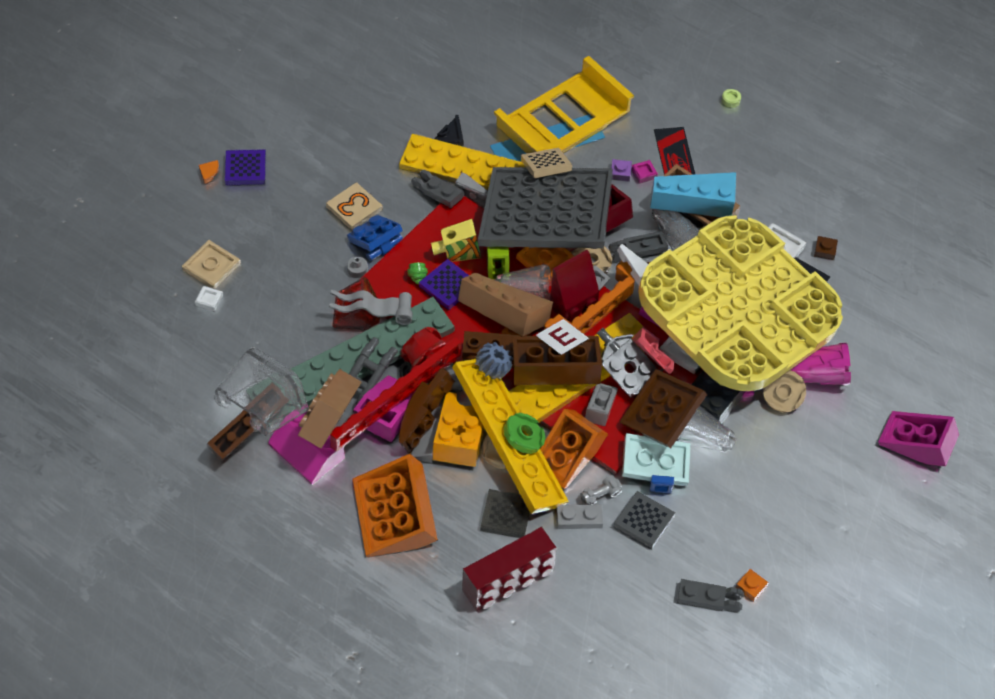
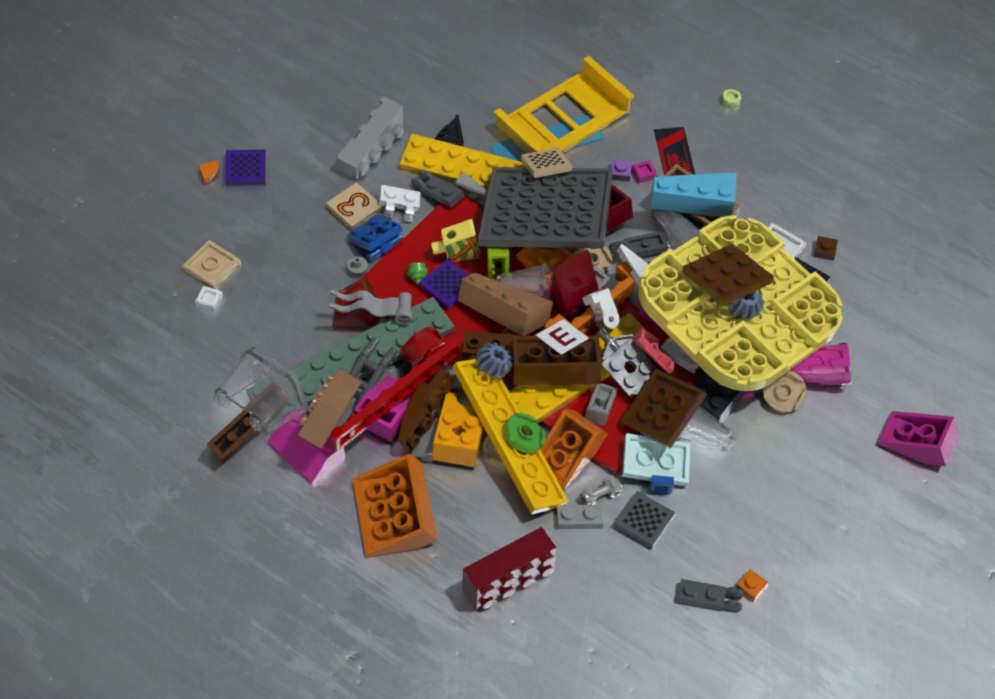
clear smoke tile [480,489,530,538] -> none
none -> light grey wedge [337,95,404,181]
none -> white plate [379,185,421,222]
none -> white leg [582,288,619,330]
none -> reddish brown plate [682,244,774,306]
none -> sand blue gear [728,291,764,320]

